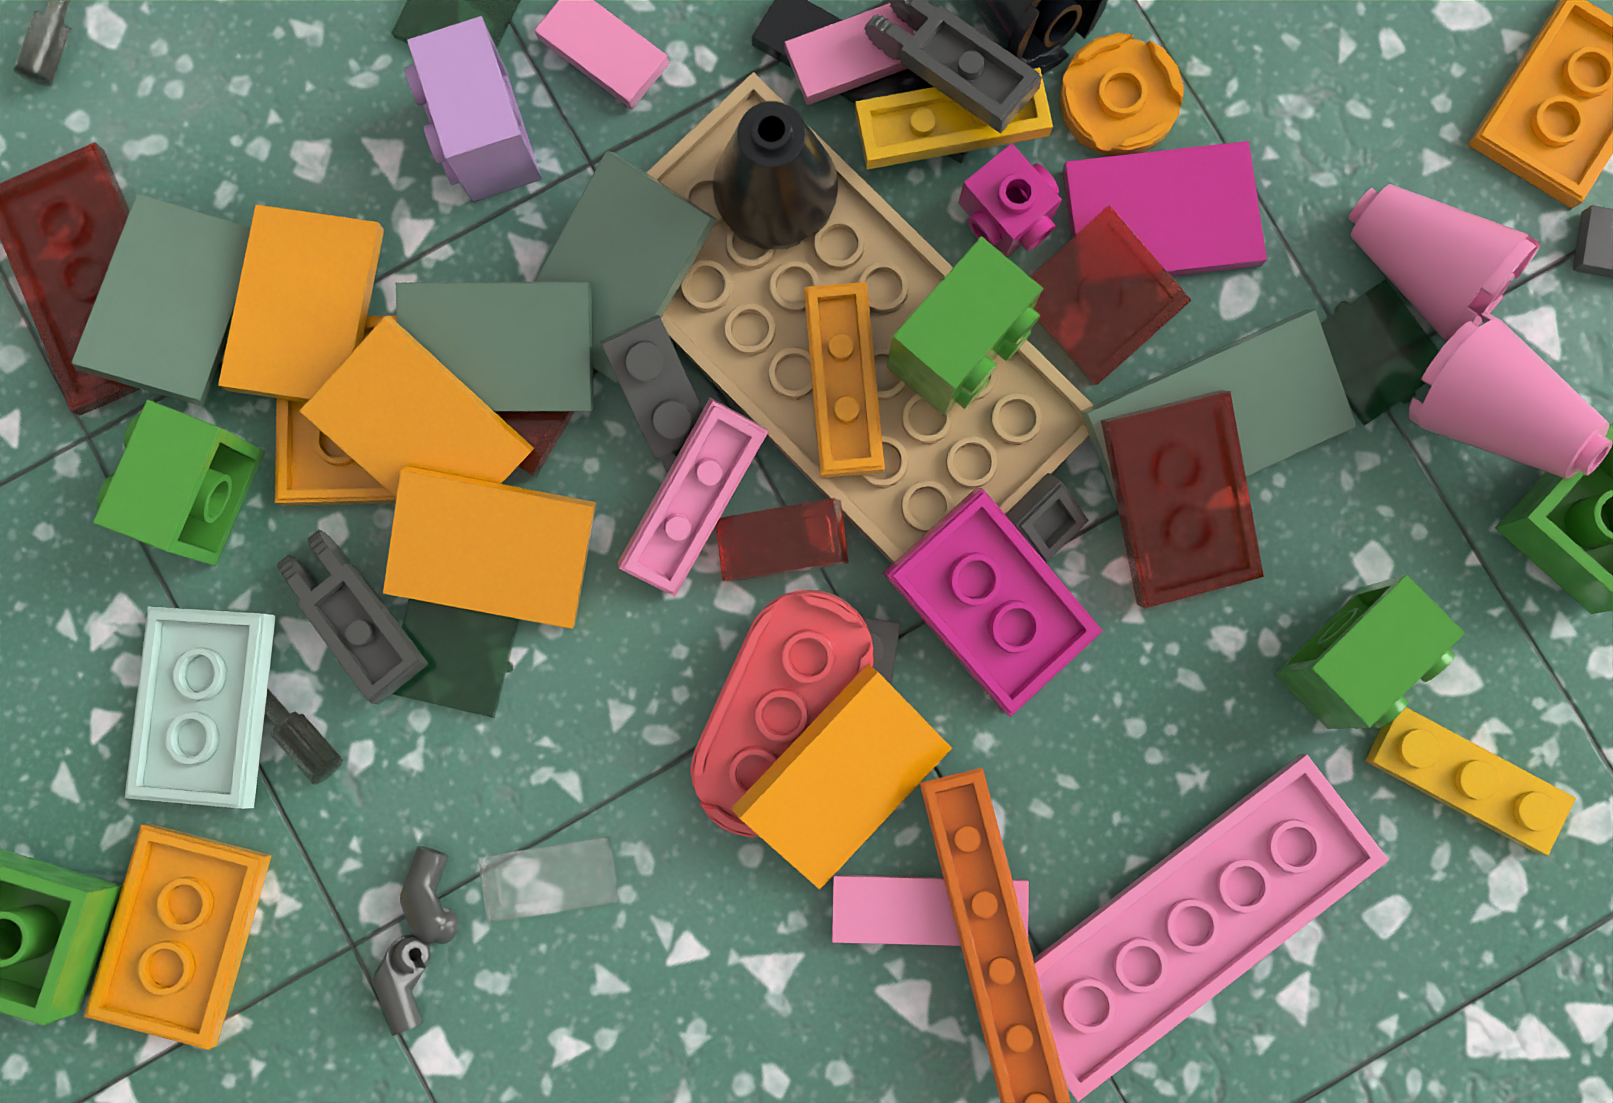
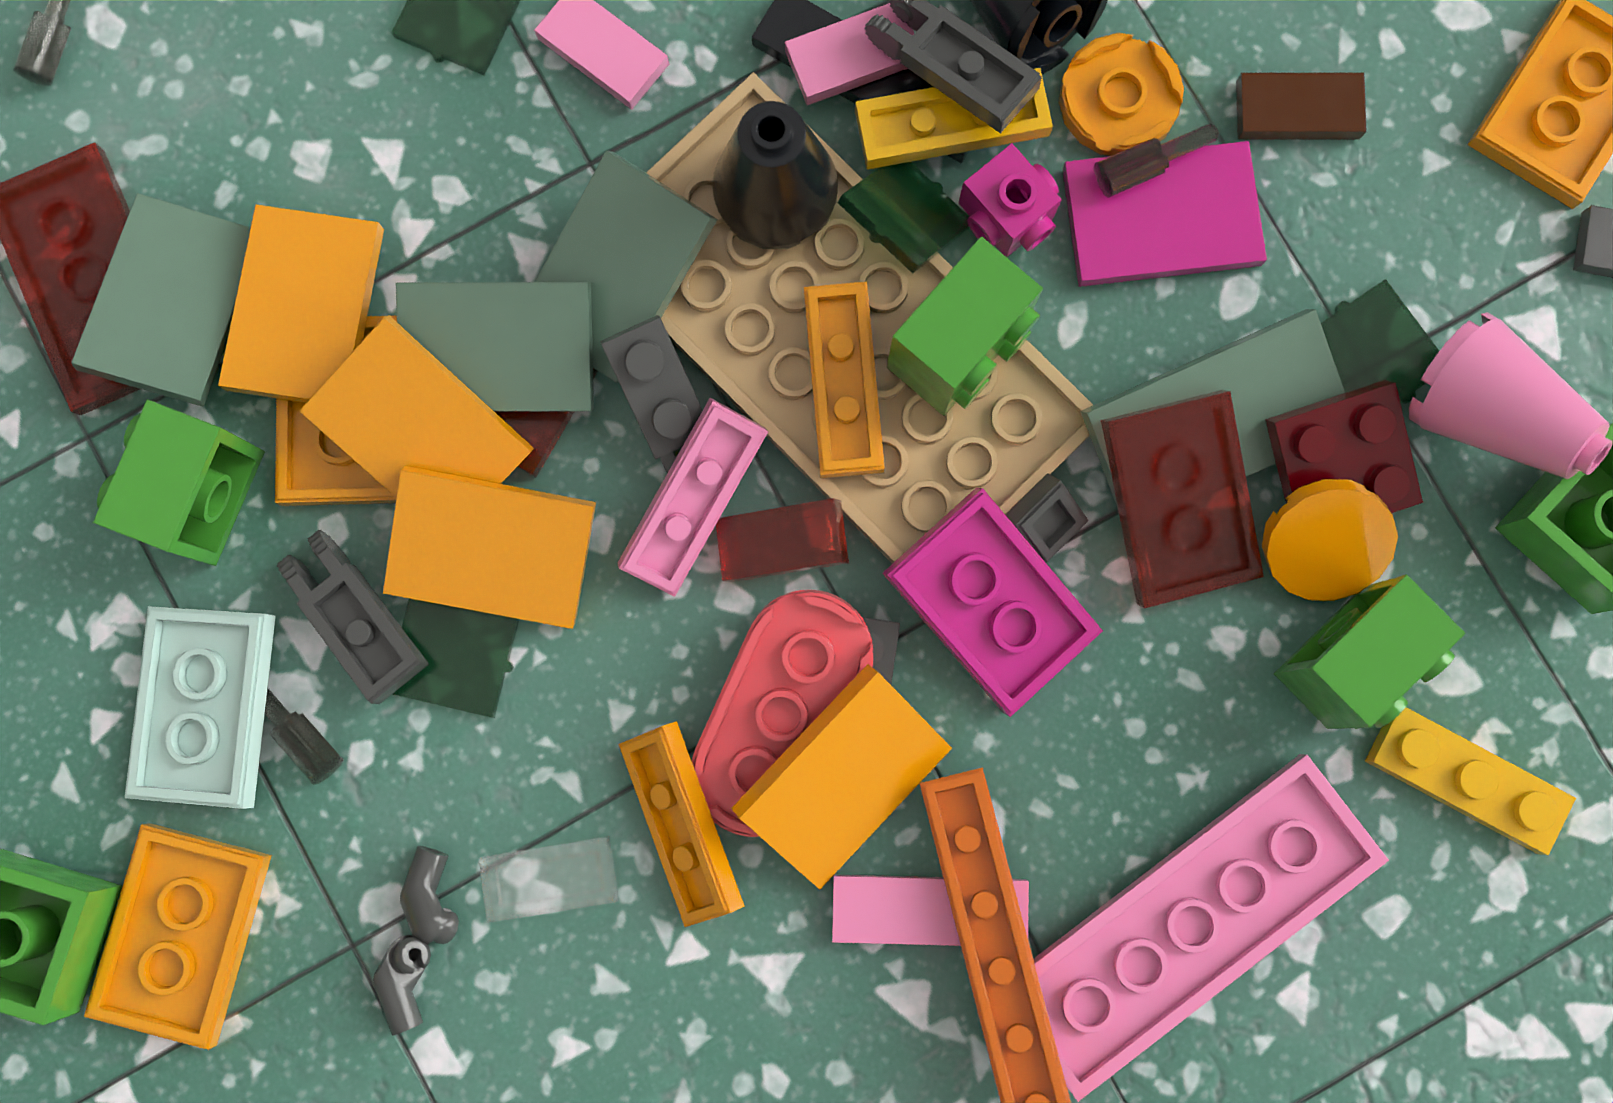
lavender brick [405,16,542,202] -> none
clear red tile [1029,205,1192,385] -> none
bright pink cone [1348,184,1541,342] -> none
none -> light orange tile [618,721,744,927]
none -> clear green piece [837,162,970,274]
none -> clear smoke axle [1094,123,1219,198]
none -> reddish brown tile [1236,73,1367,140]
none -> light orange tile [1262,479,1398,601]
none -> dark red plate [1265,380,1423,513]

